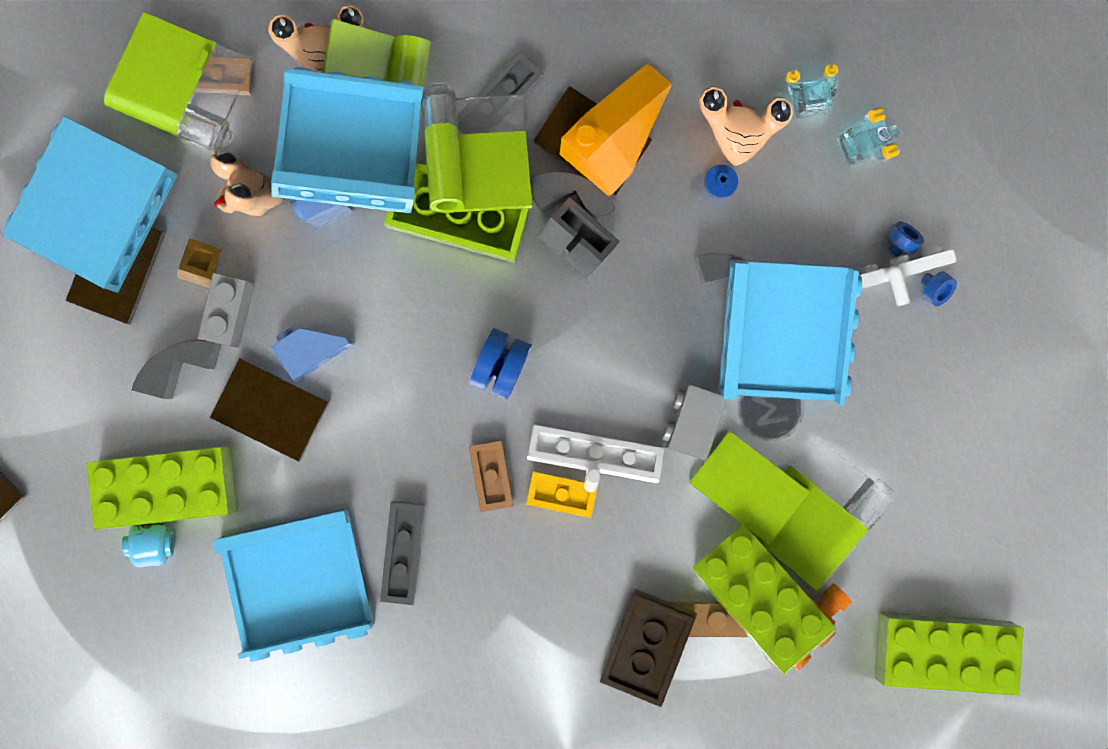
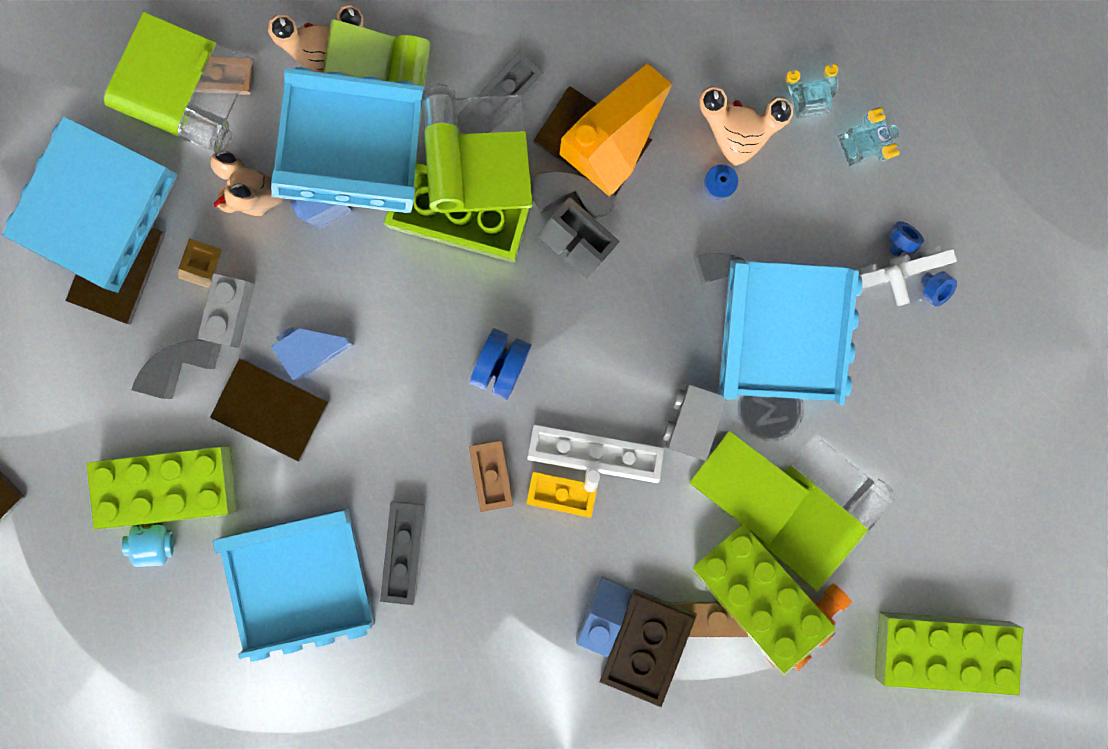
none -> medium blue slope [576,577,632,657]

